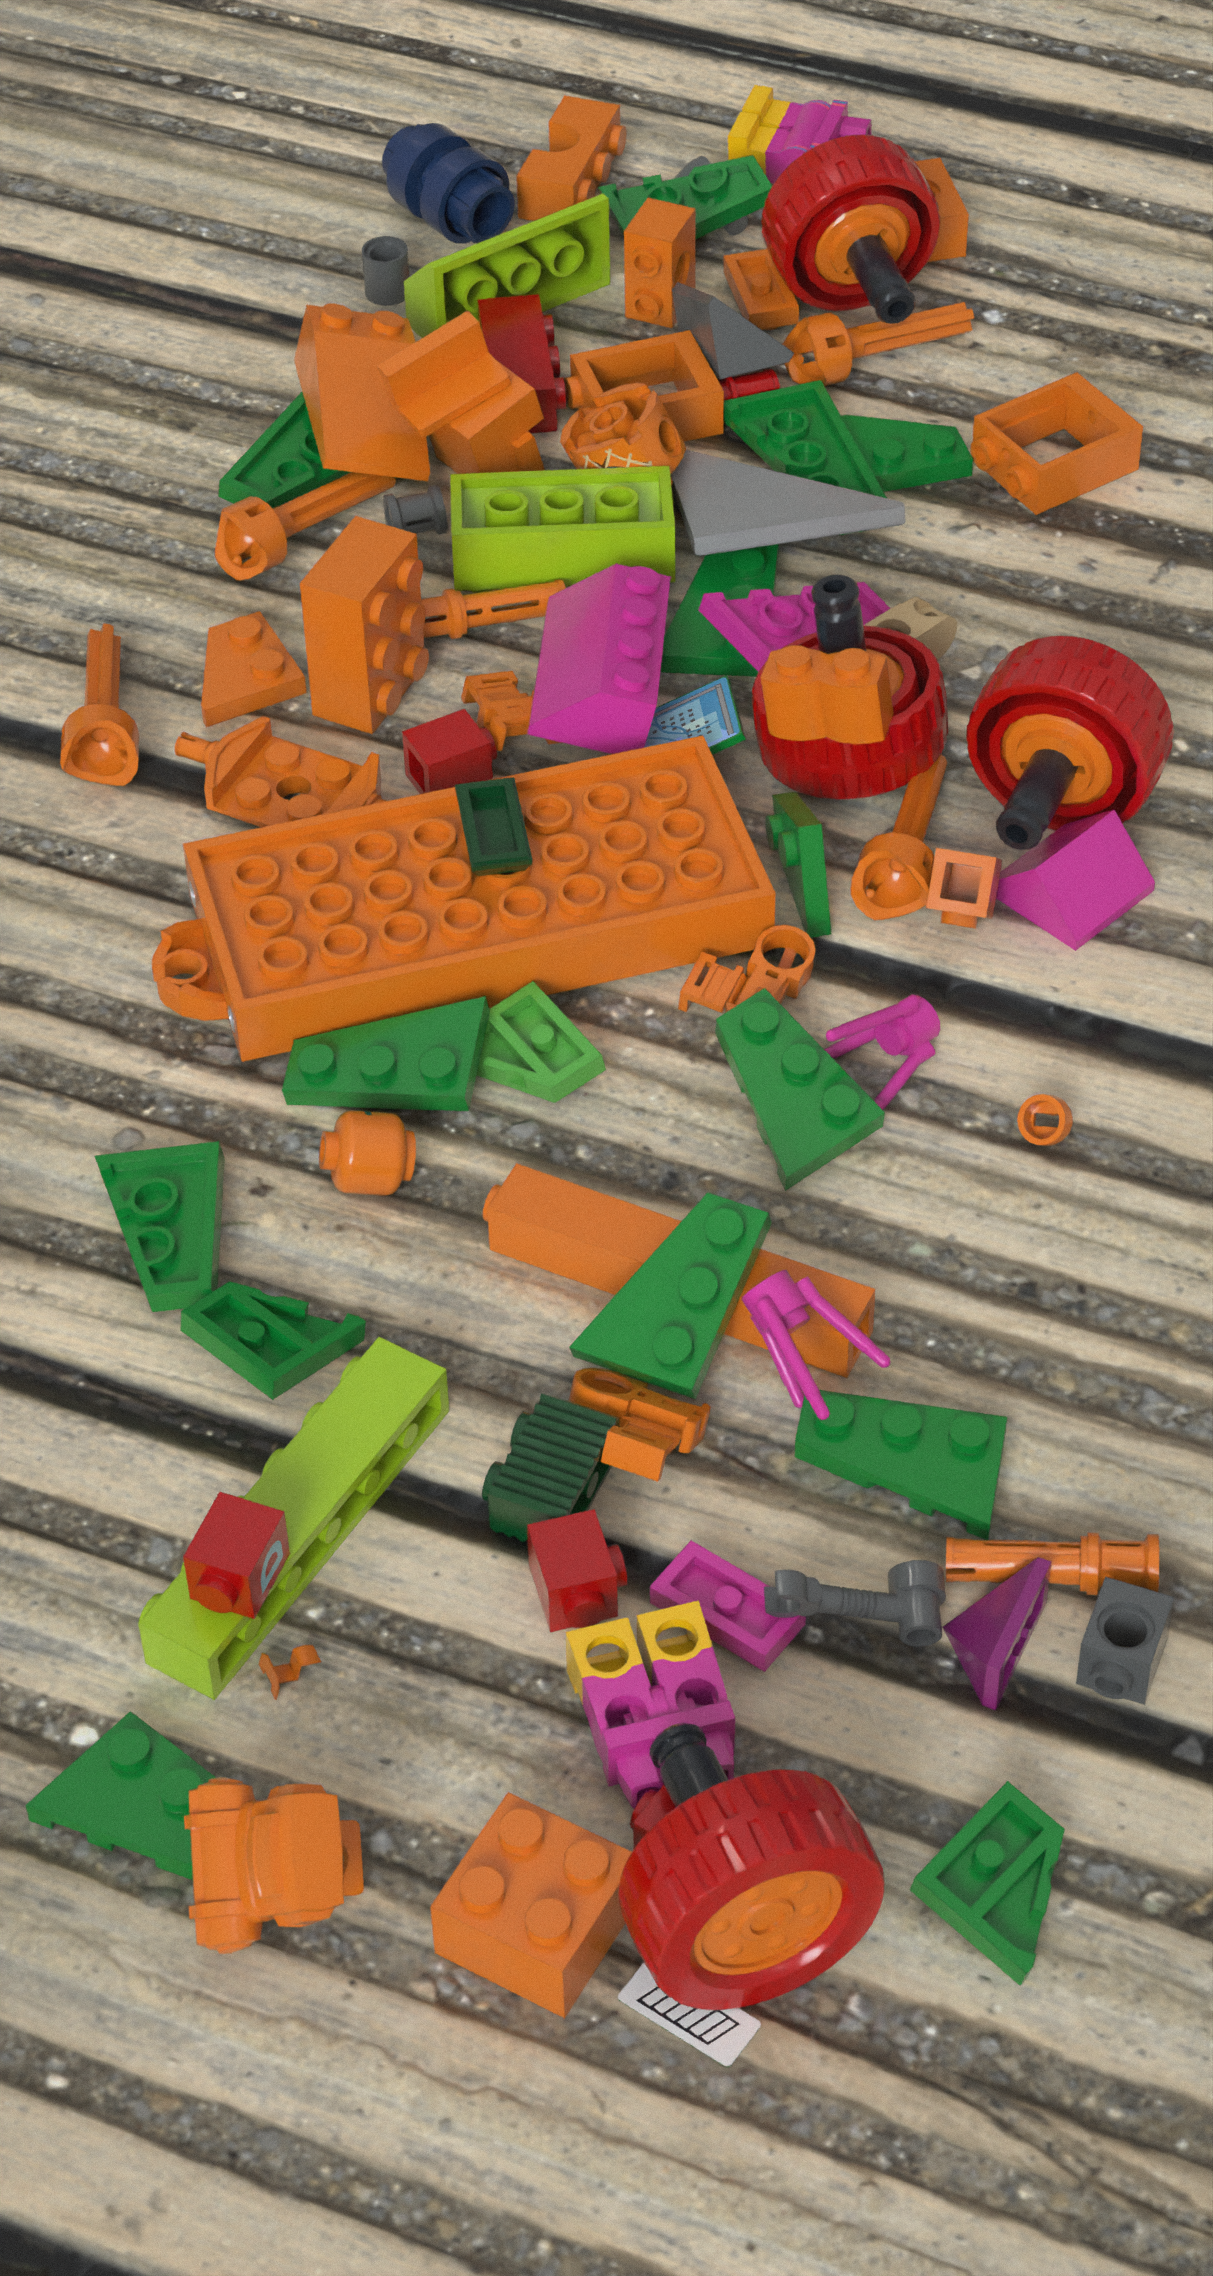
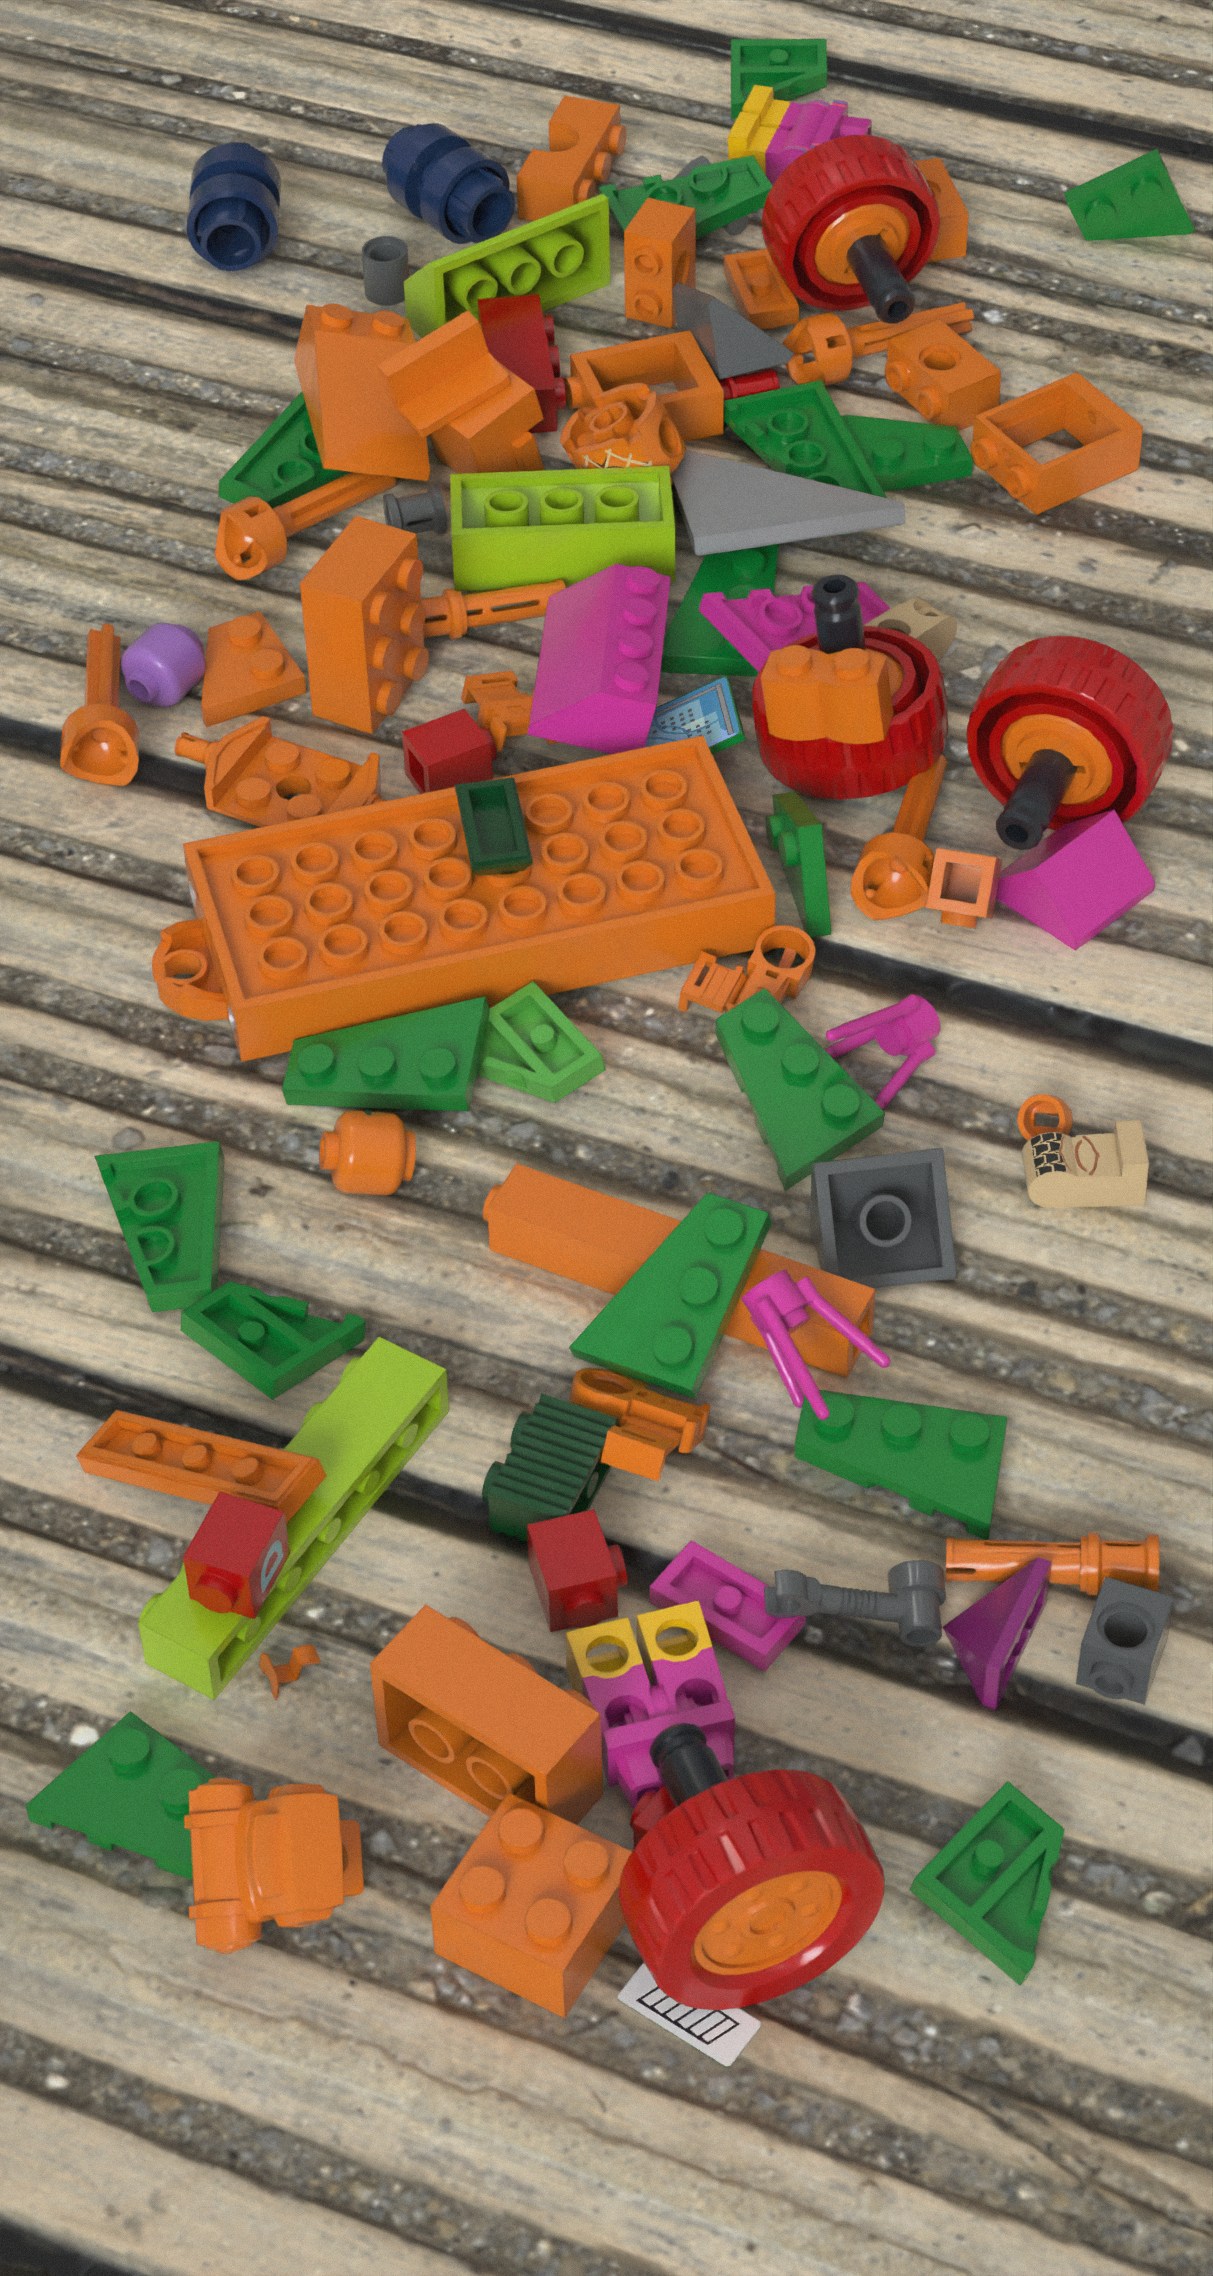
none -> orange tile [76,1410,327,1524]
none -> medium lavender head [121,623,206,707]
none -> dark blue piece [187,142,281,271]
none -> orange brick [370,1604,603,1825]
none -> green wing [731,39,827,119]
none -> dark grey slope [810,1148,957,1288]
none -> orange brick [884,319,1001,431]
none -> tan leg [1021,1120,1149,1208]
none -> green wing [1064,149,1195,241]

